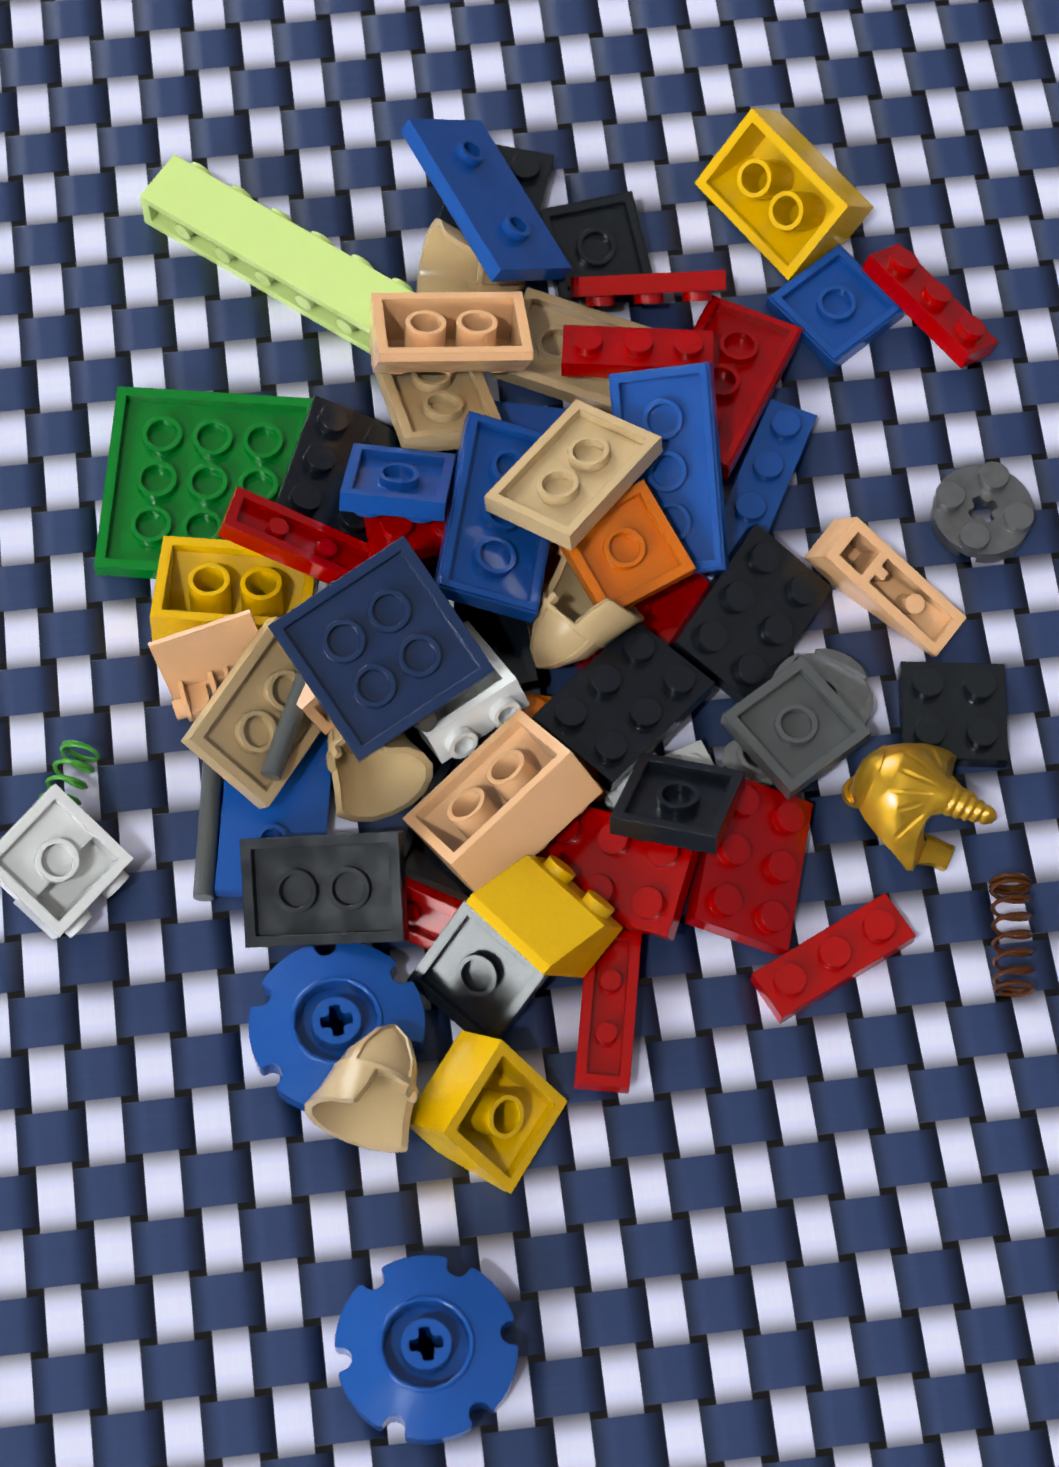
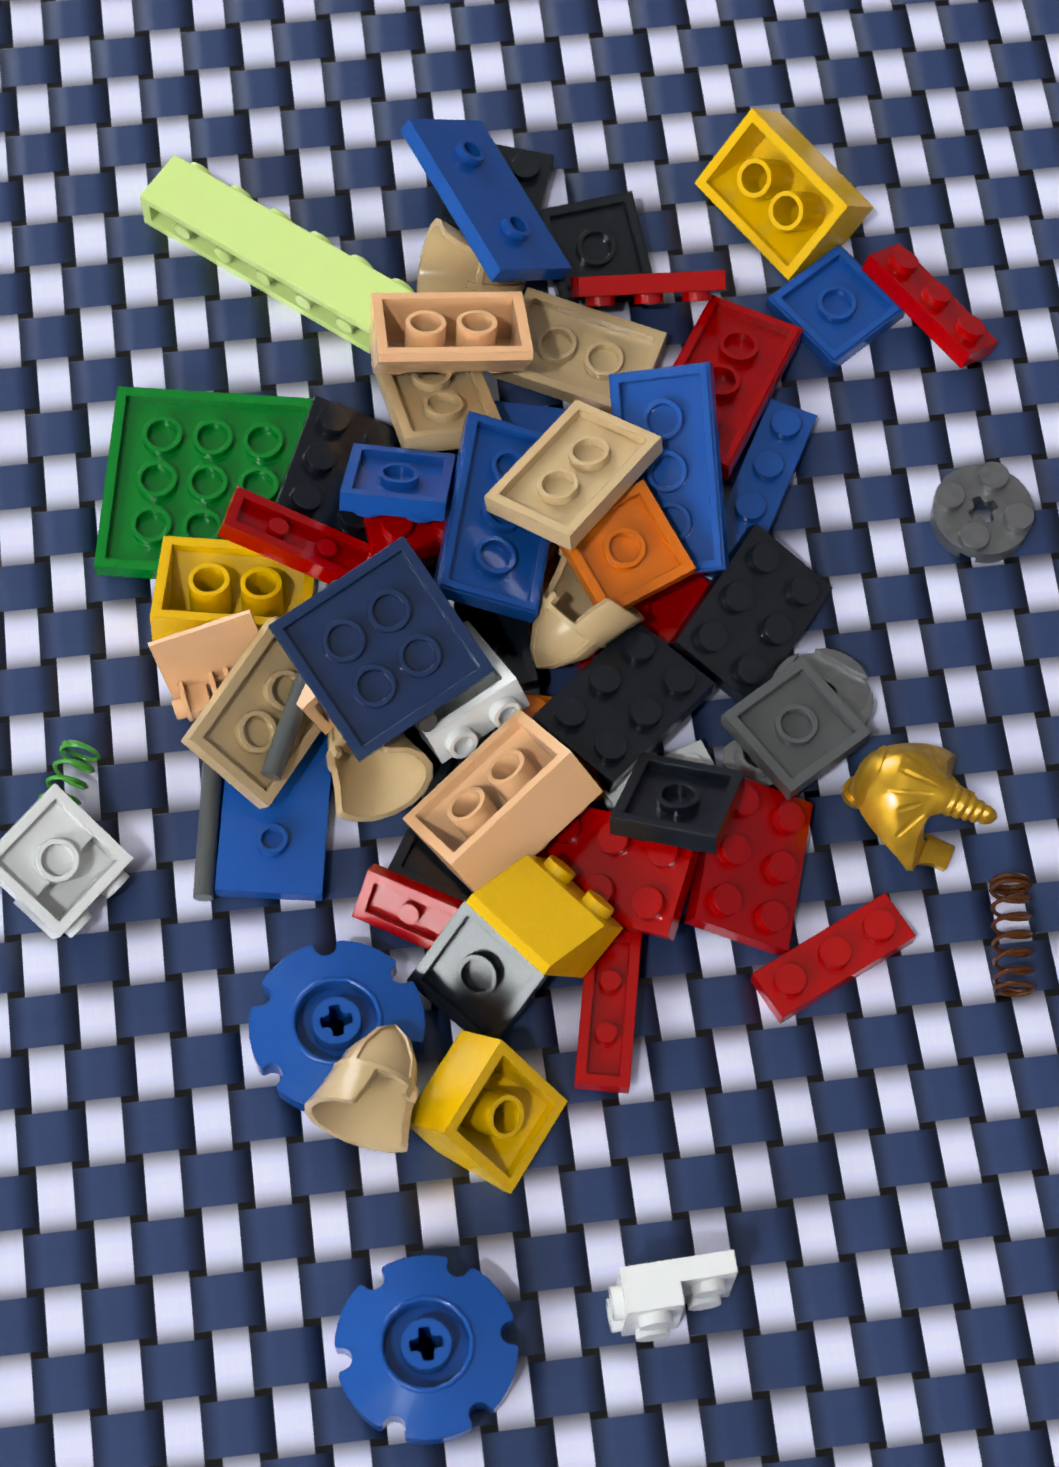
black plate [240,831,409,948] -> none
red plate [561,325,714,378] -> none
light nougat slope [804,517,967,657] -> none
black plate [898,661,1009,768] -> none
none -> white plate [606,1249,738,1342]

